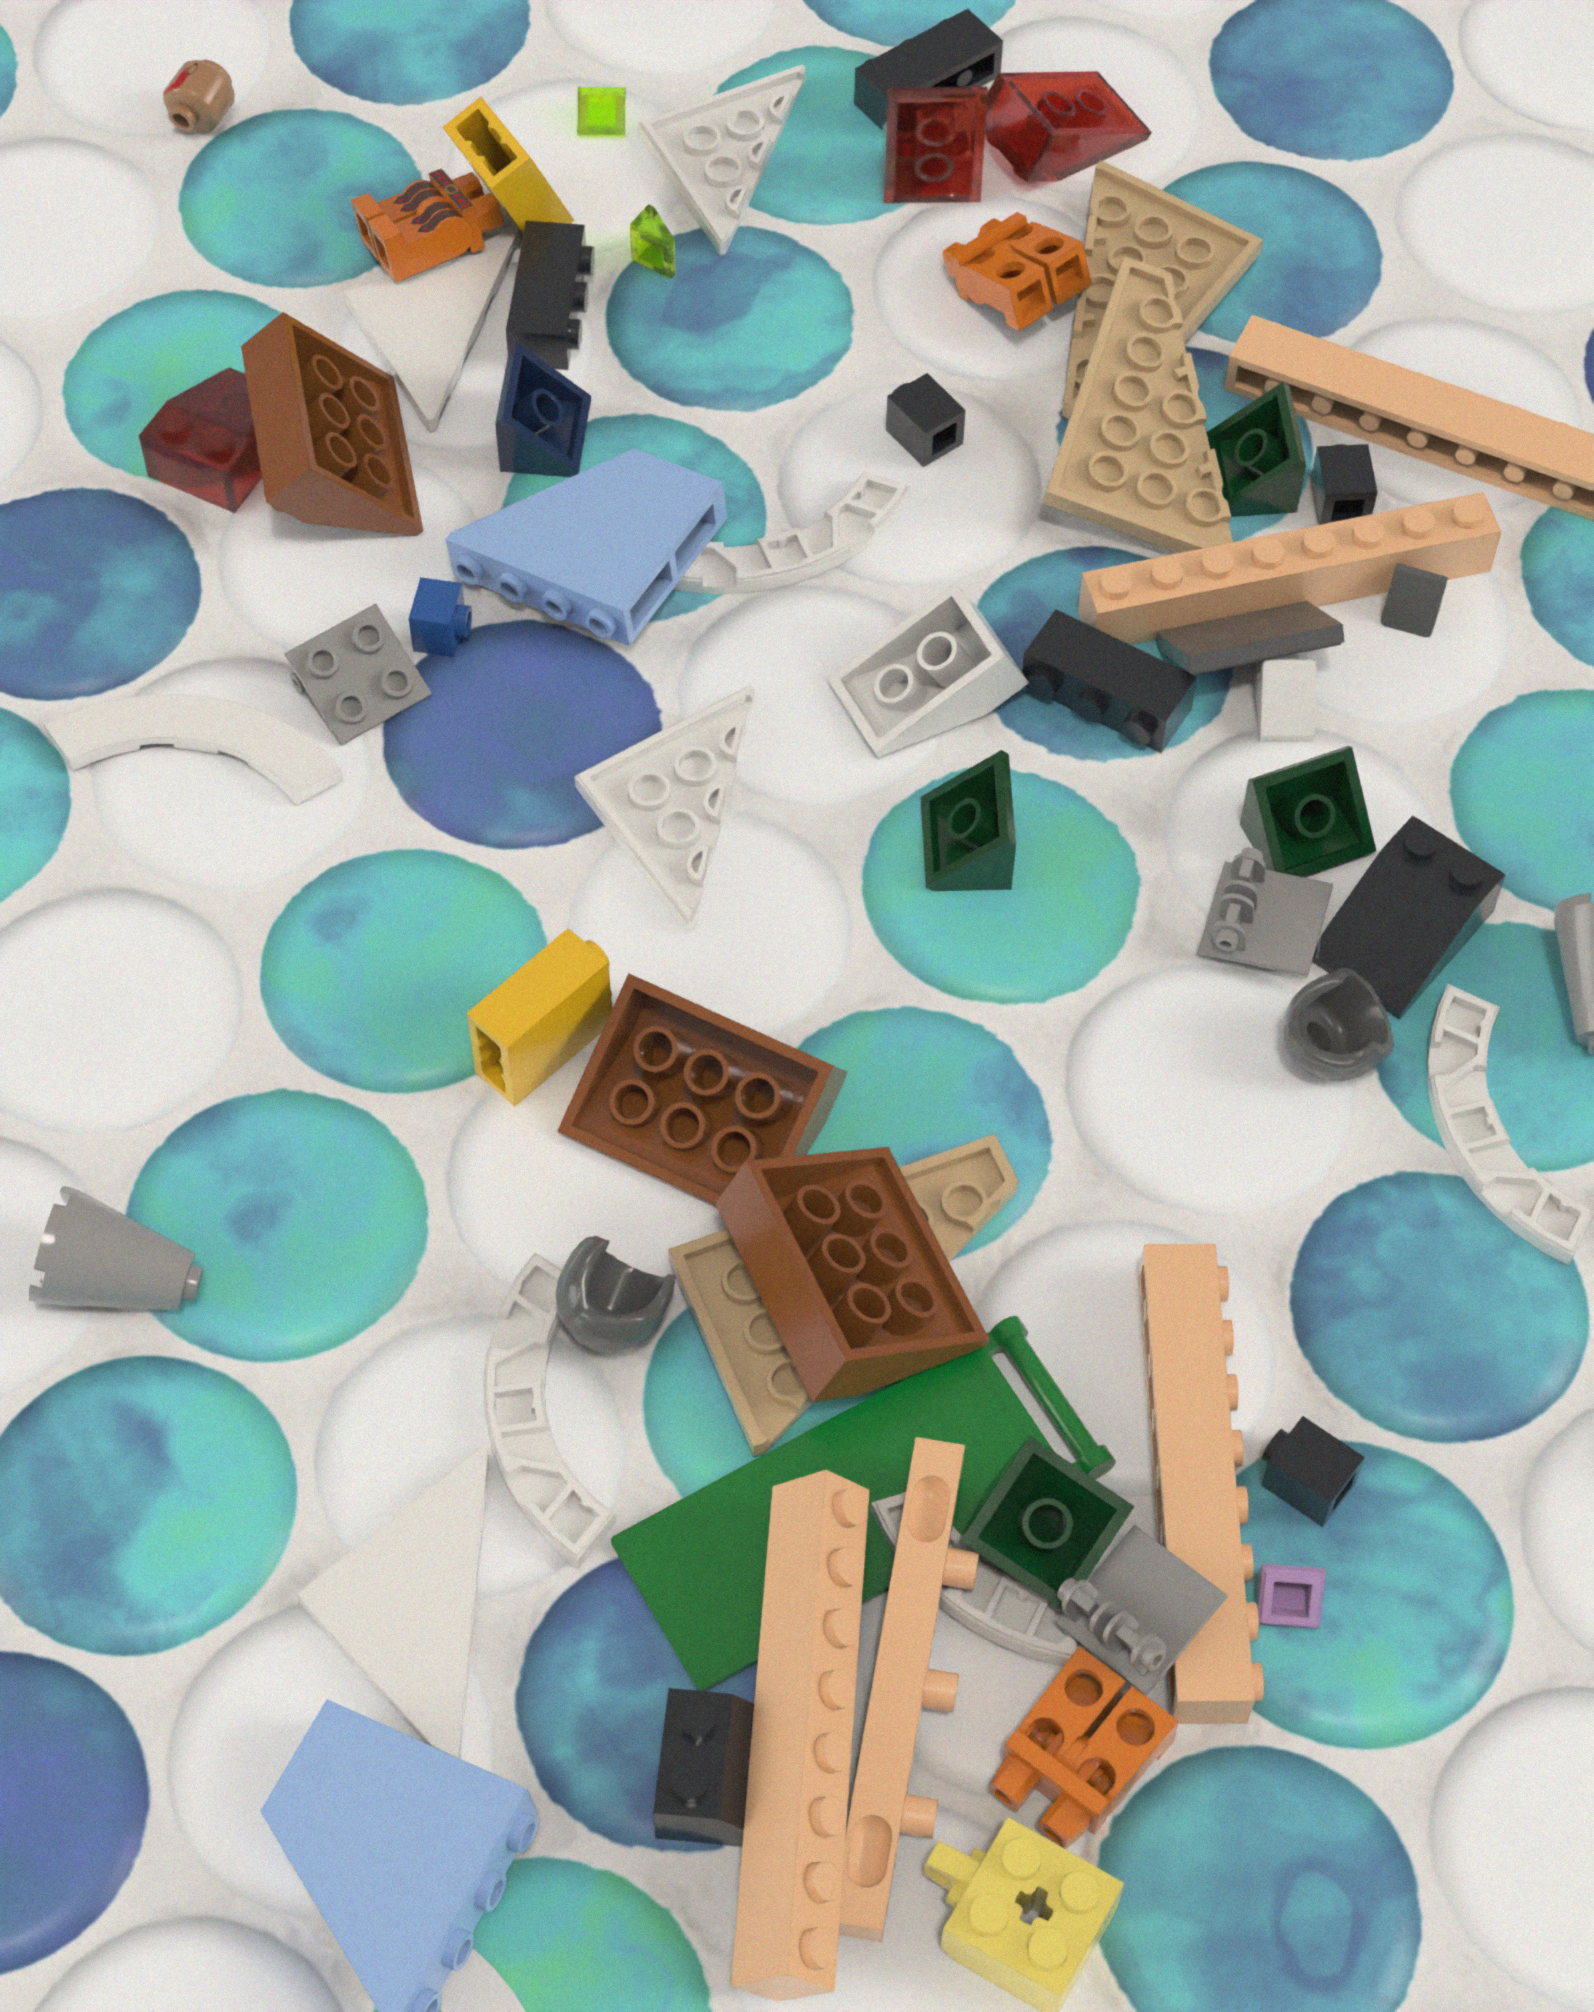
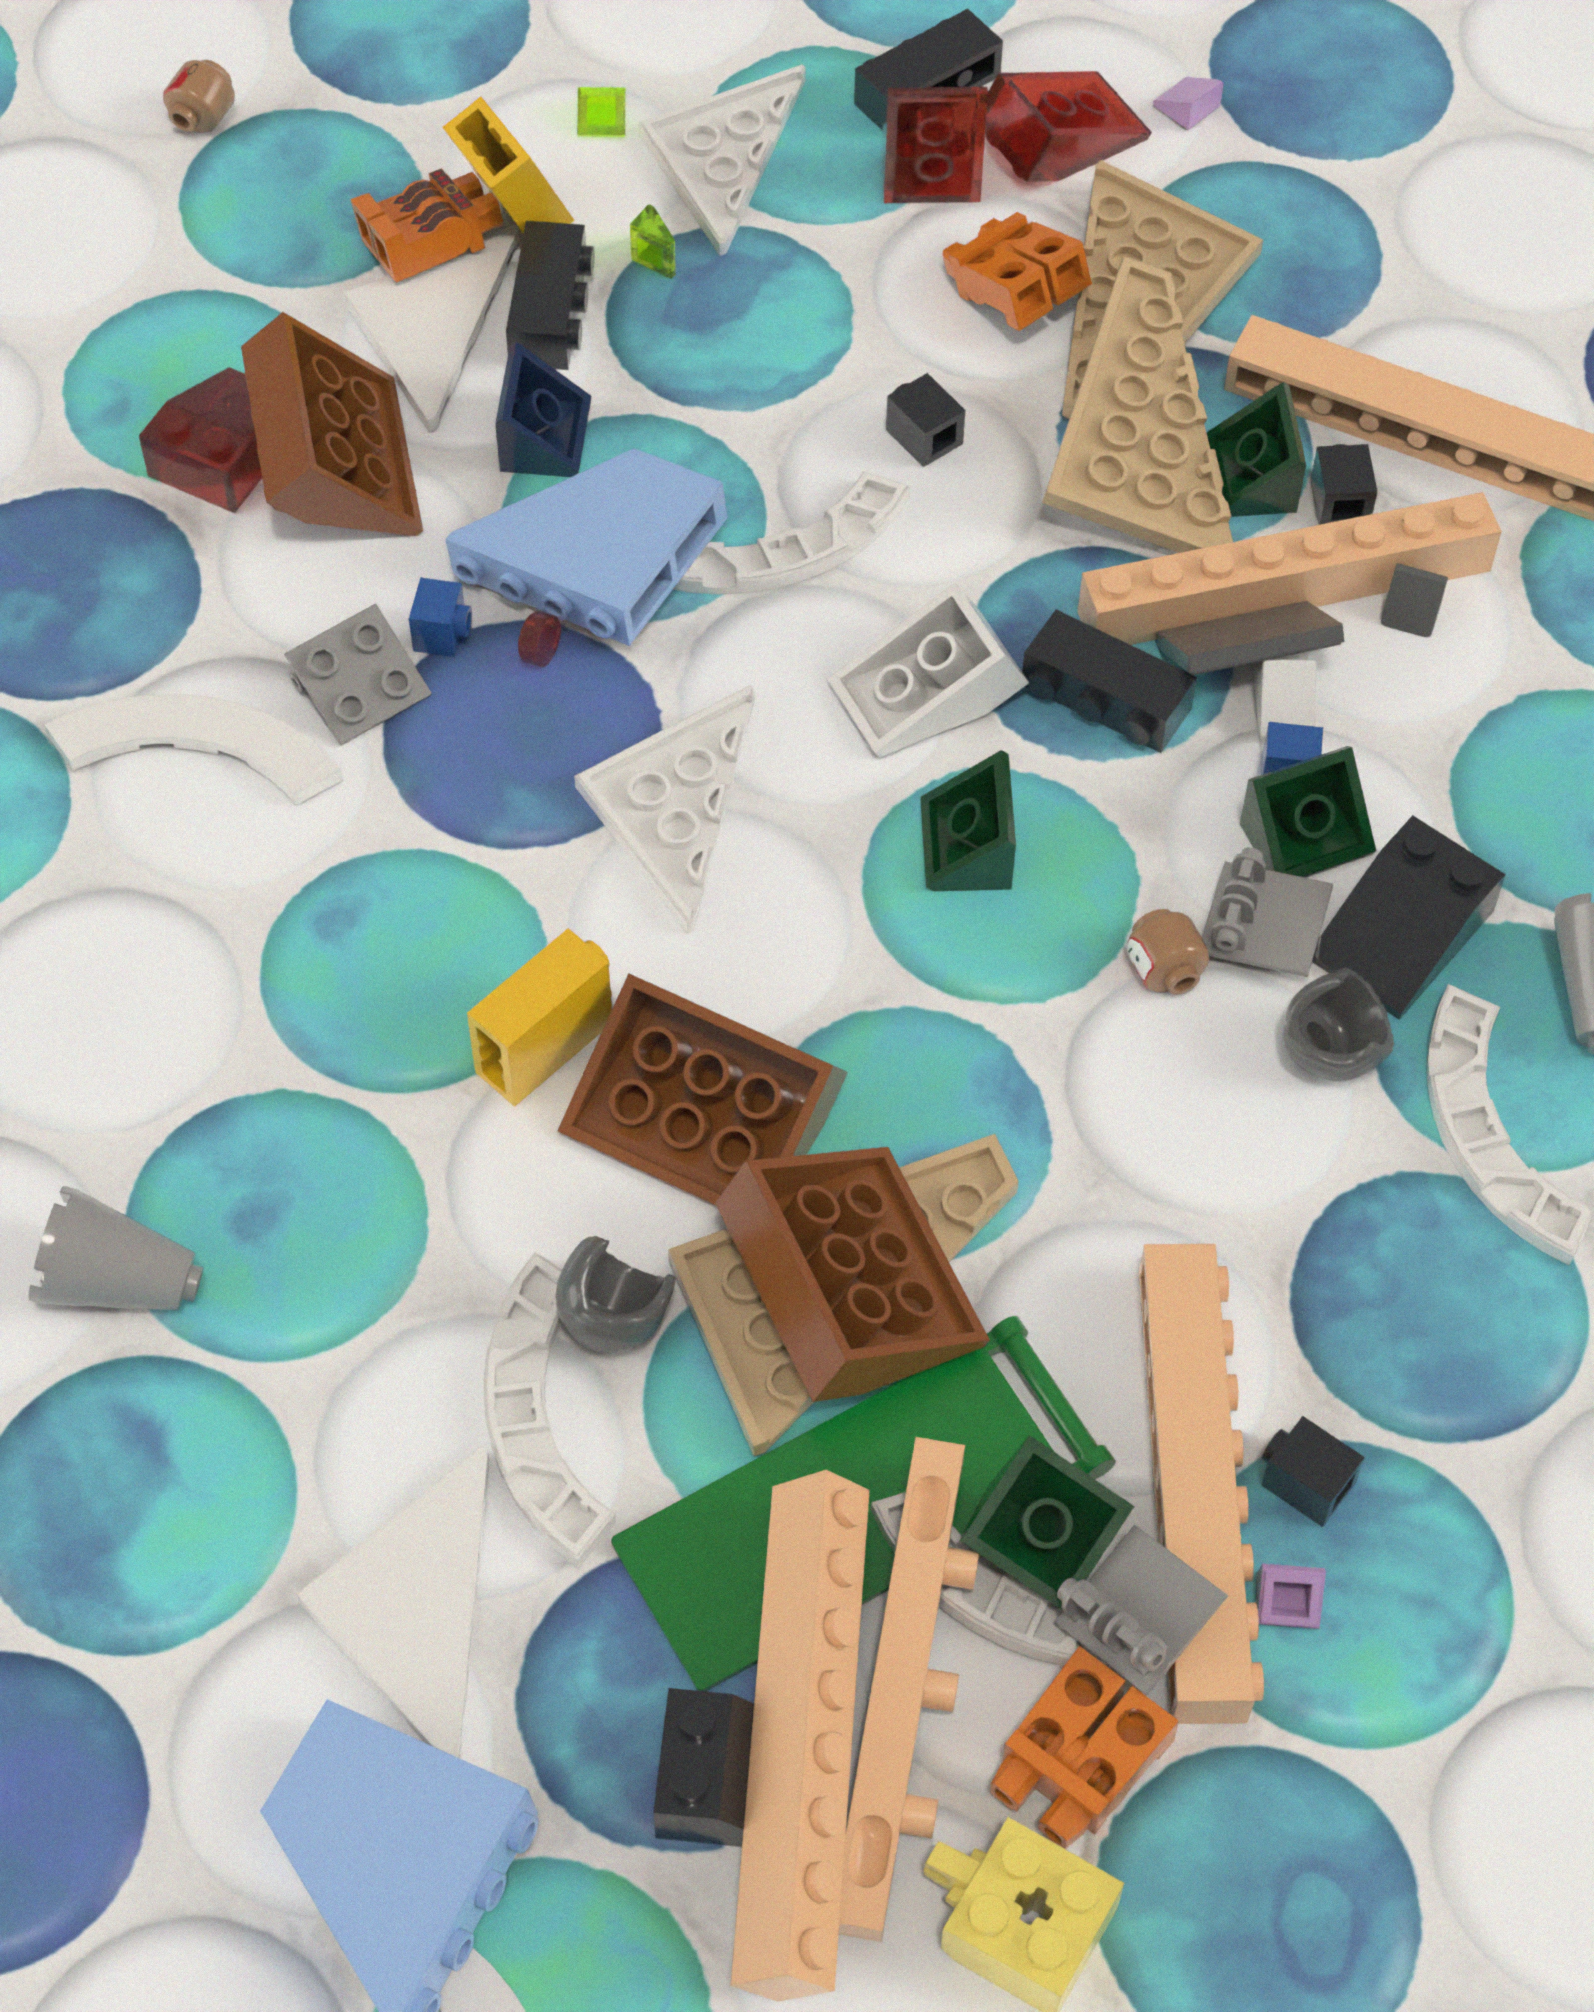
none -> clear red tile [518,611,561,667]
none -> medium nougat head [1126,909,1210,995]
none -> lavender slope [1153,77,1223,130]
none -> blue plate [1261,722,1323,775]

